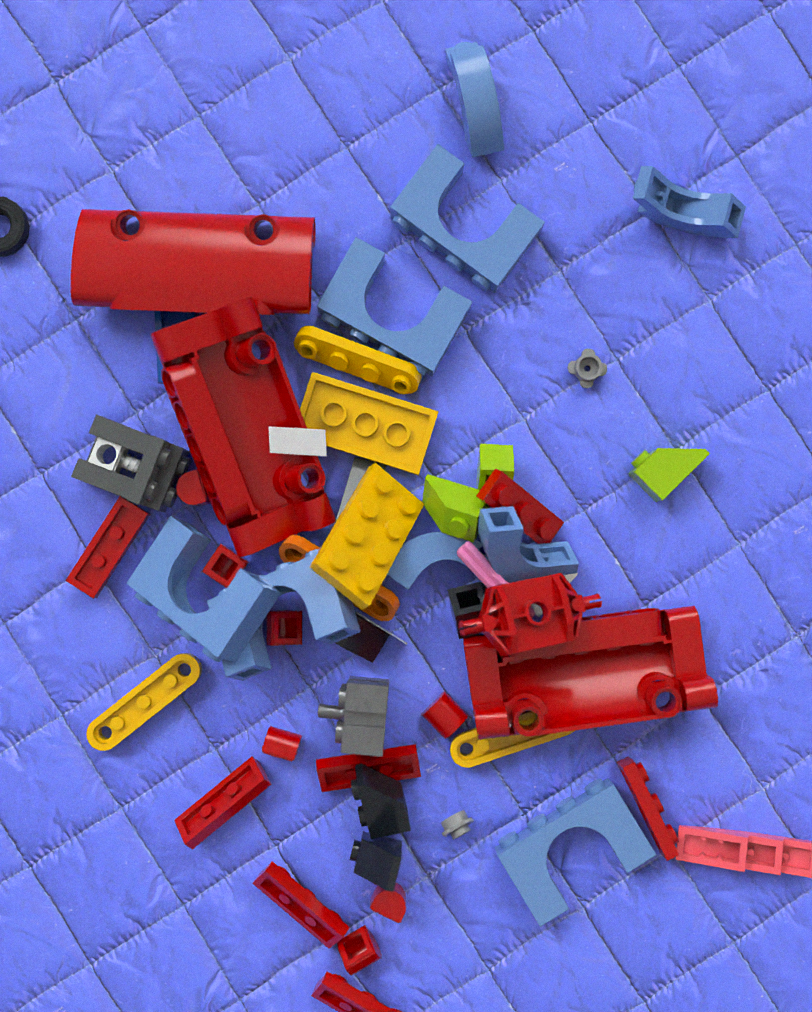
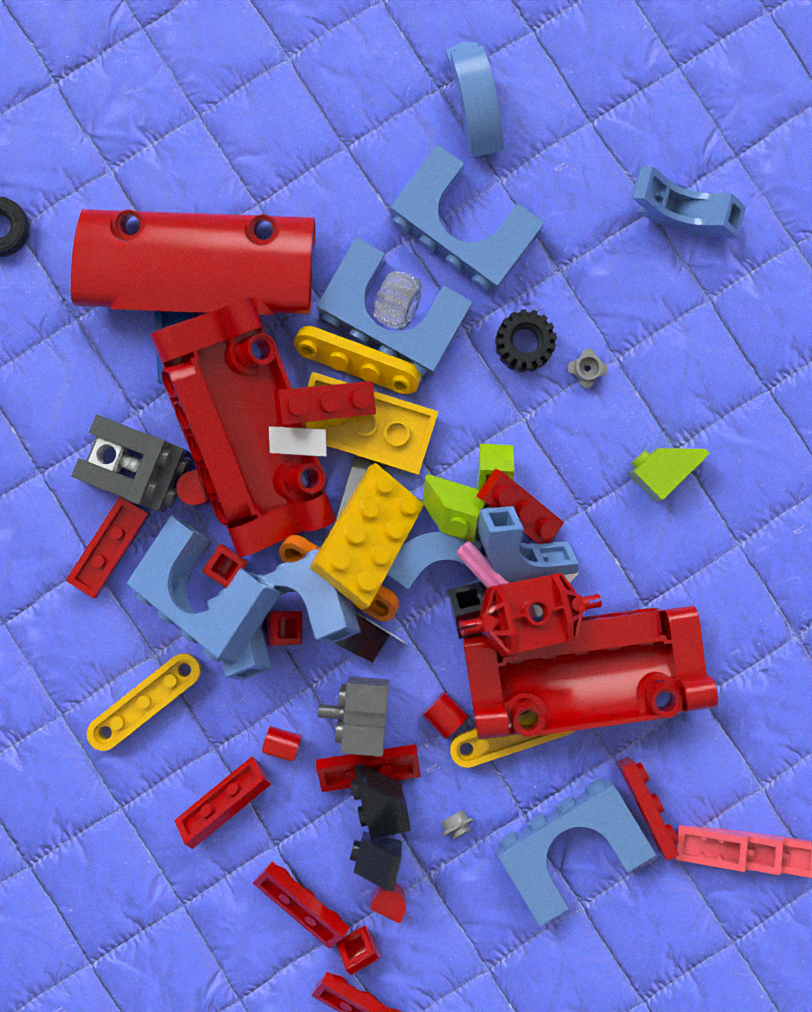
none -> red plate [273,381,376,426]
none -> clear gear [374,271,422,330]
none -> black tyre [495,309,557,373]

